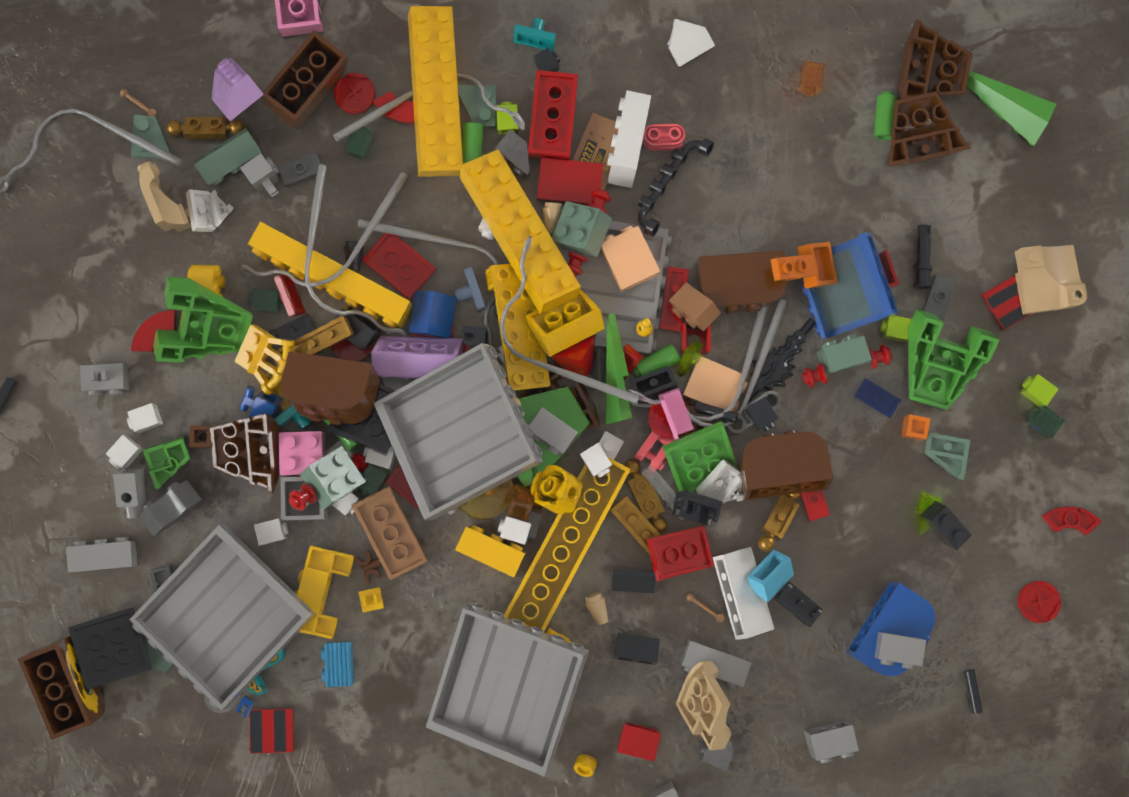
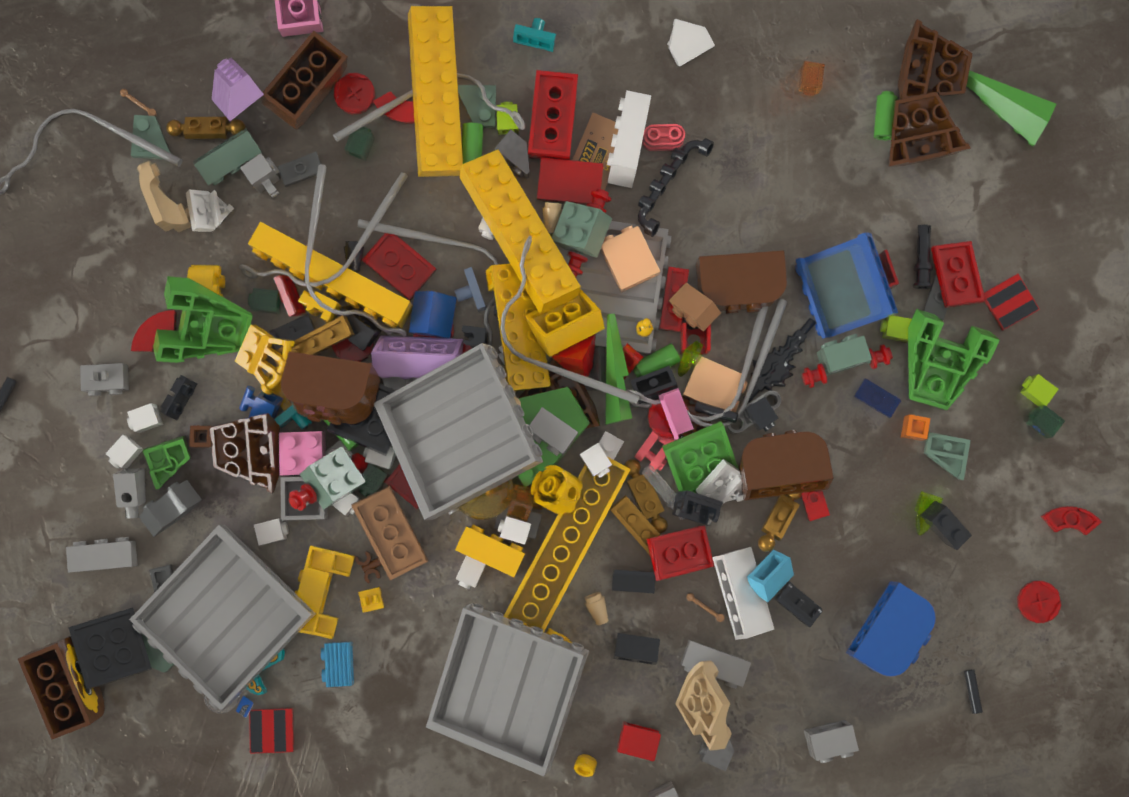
black plate [534,47,560,72] -> none
orange plate [771,242,838,289] -> none
light grey brick [874,632,926,669] -> none
tan slope [1015,245,1087,315] -> none
none -> black hinge [160,375,197,420]
none -> yellow hips [298,290,342,323]
none -> white brick [456,555,486,590]
none -> red tile [931,241,986,308]

